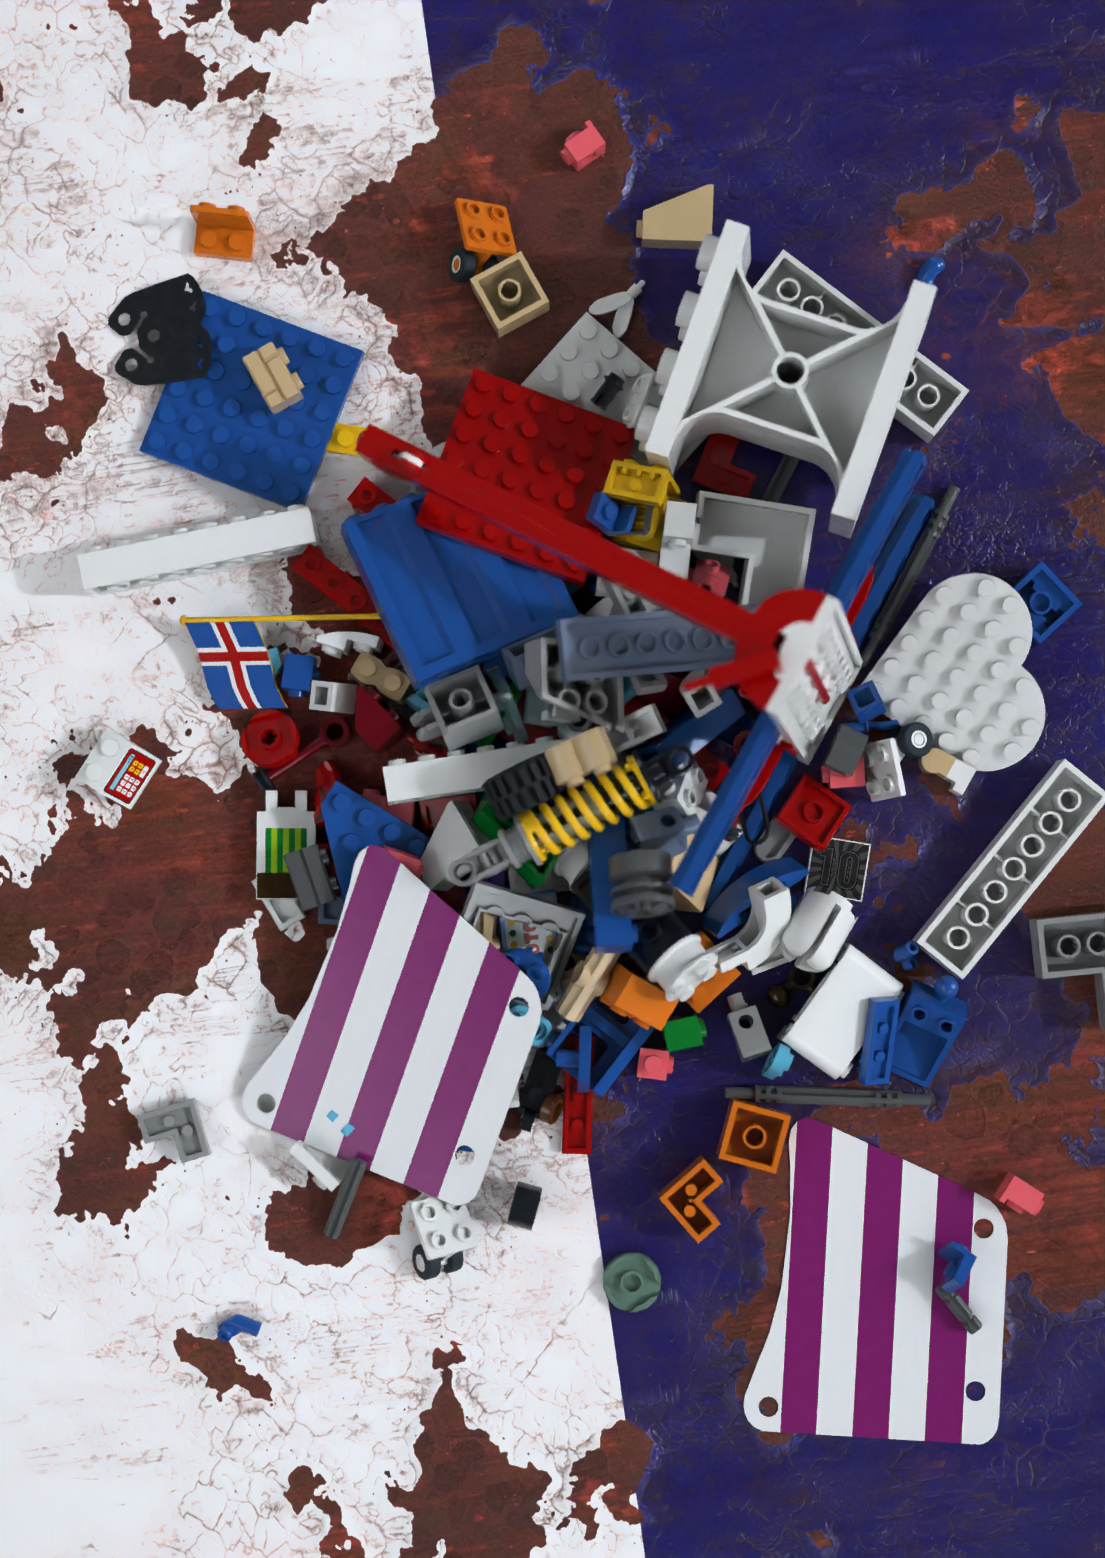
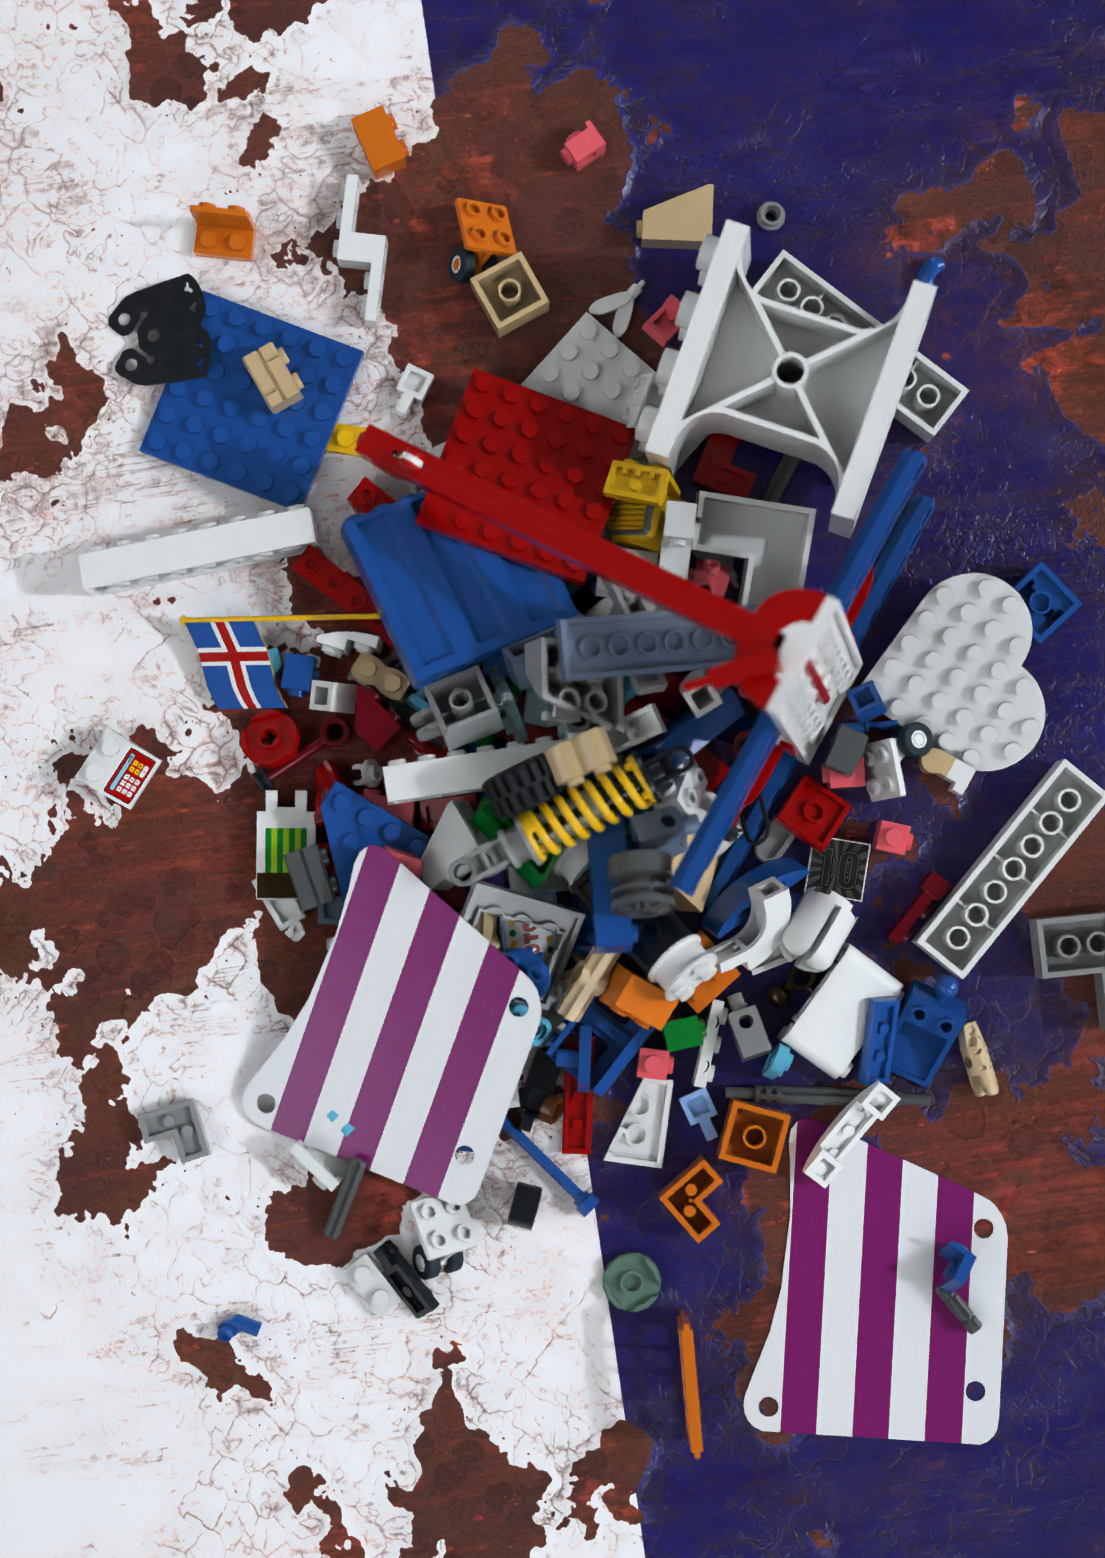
blue bracket [585,492,637,536] -> none
black pin [590,372,625,411] -> none
dark grey axle [860,485,960,668] -> none
blue arm [893,940,919,971] -> none
coral brick [993,1171,1045,1216] -> none
none -> white bracket [333,174,388,329]
none -> white plate [343,1252,402,1319]
none -> orange brick [351,105,409,180]
none -> white plate [352,759,383,788]
none -> black hinge [373,1239,440,1319]
none -> white plate [395,363,435,419]
none -> blue piece [502,1116,600,1217]
none -> white wing [603,1078,674,1168]
none -> coral bracket [642,294,681,347]
none -> orange piece [677,1309,703,1459]
none -> light blue plate [678,1087,718,1142]
none -> white plate [692,999,728,1088]
none -> light grey plate [756,201,786,231]
none -> white slope [802,1080,901,1188]
none -> coral brick [871,820,914,856]
none -> dark red plate [884,871,951,945]
none -> tan hinge [958,1021,999,1097]

